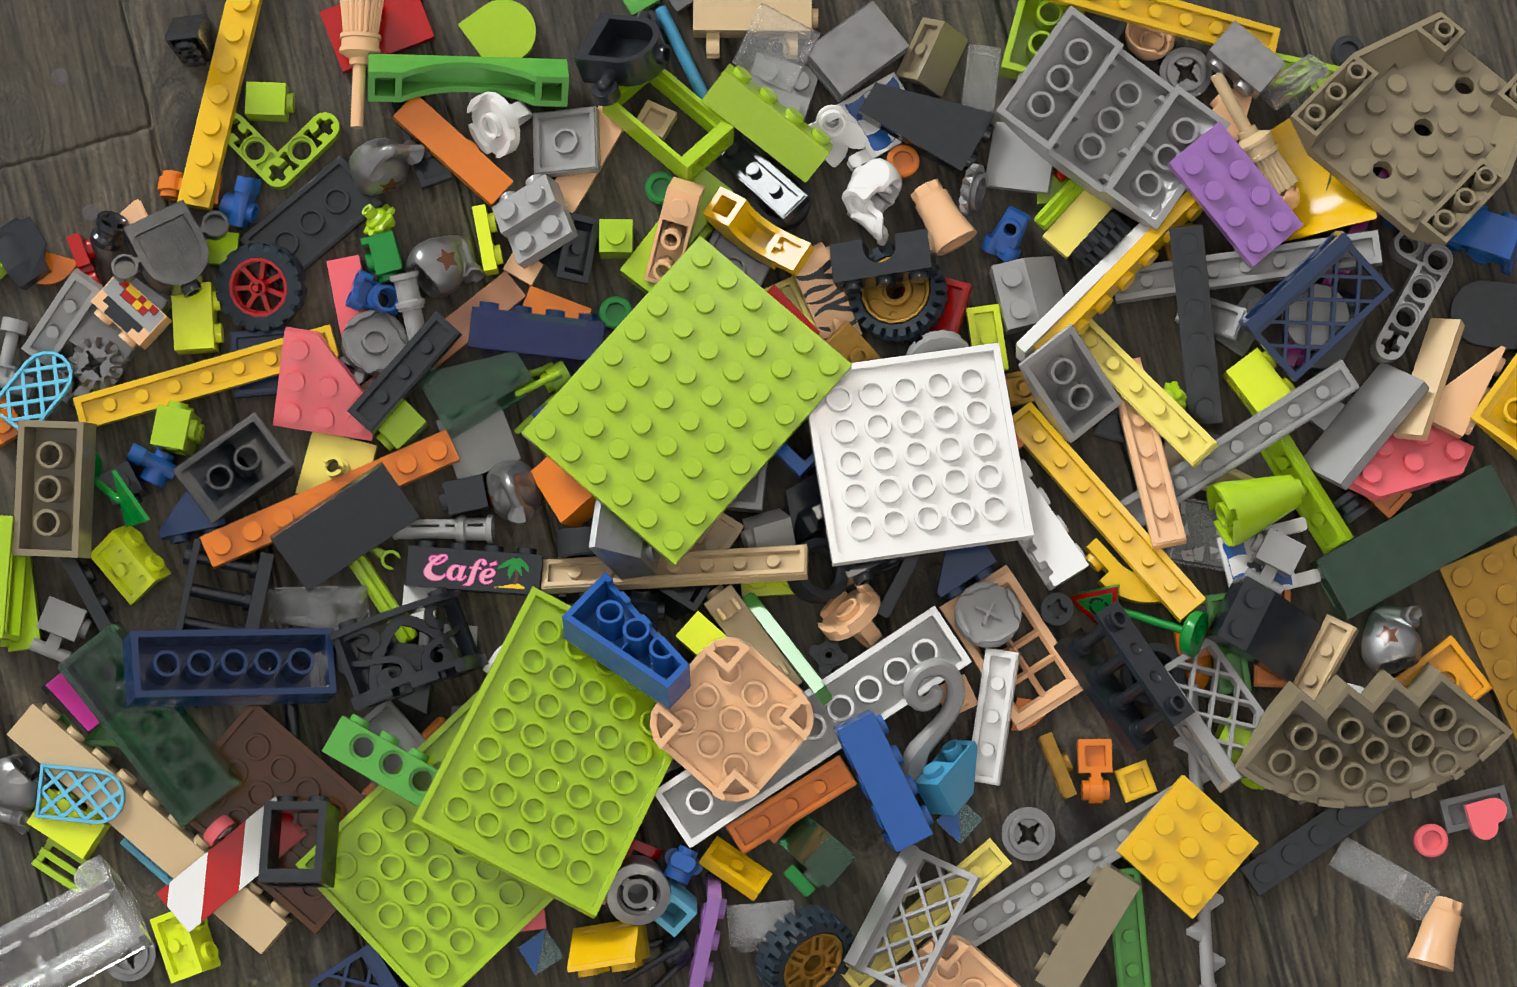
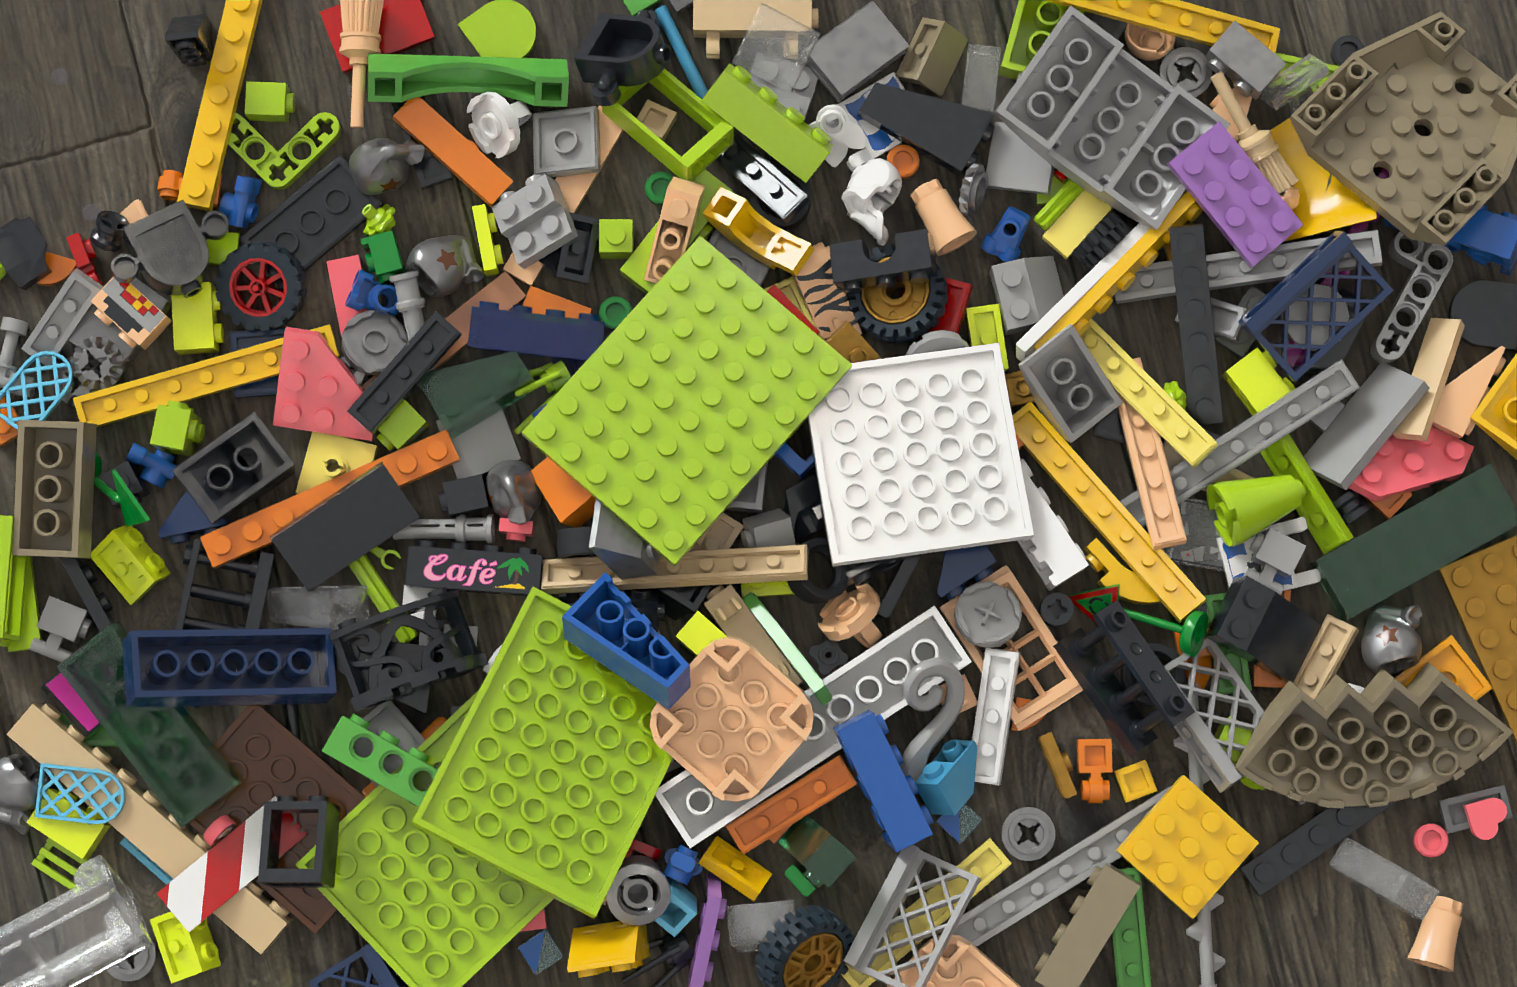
none -> coral plate [499,518,535,542]

